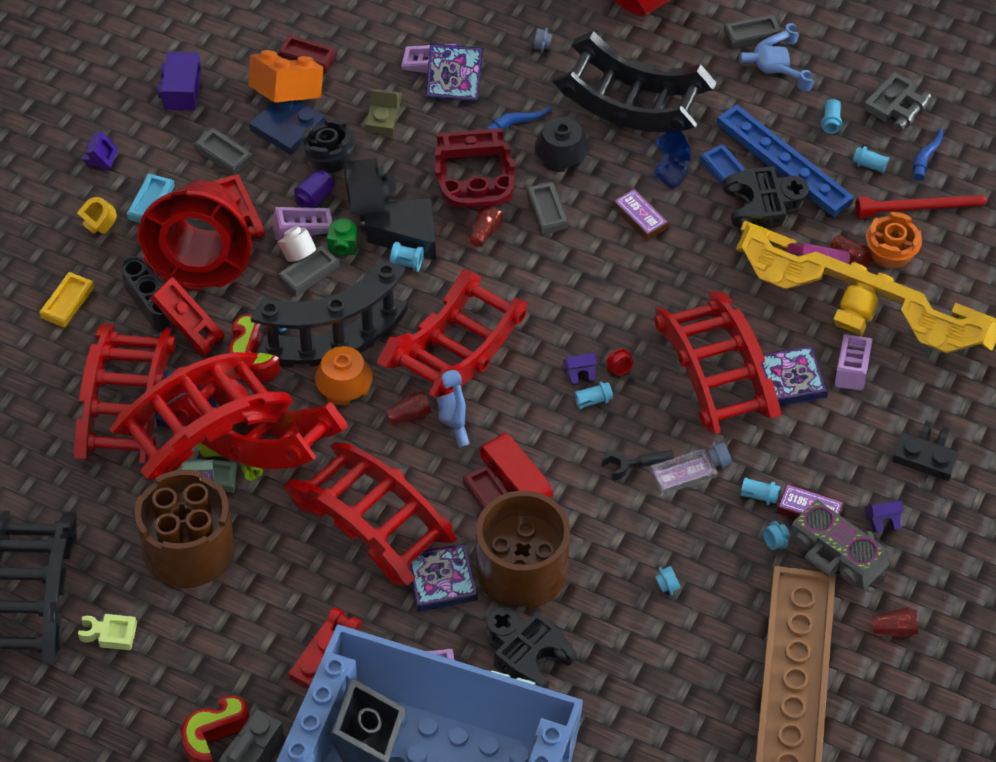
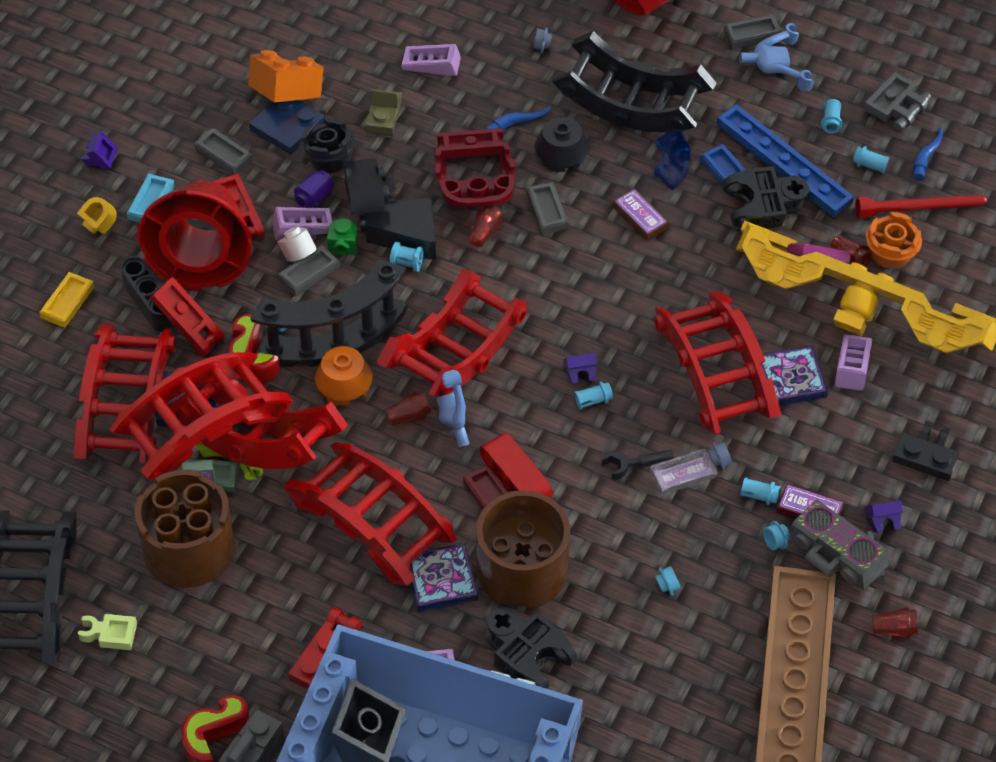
dark purple piece [157,52,201,110] -> none
dark red tile [278,35,337,73] -> none
tile [425,43,484,102] -> none
red plate [606,348,634,376] -> none

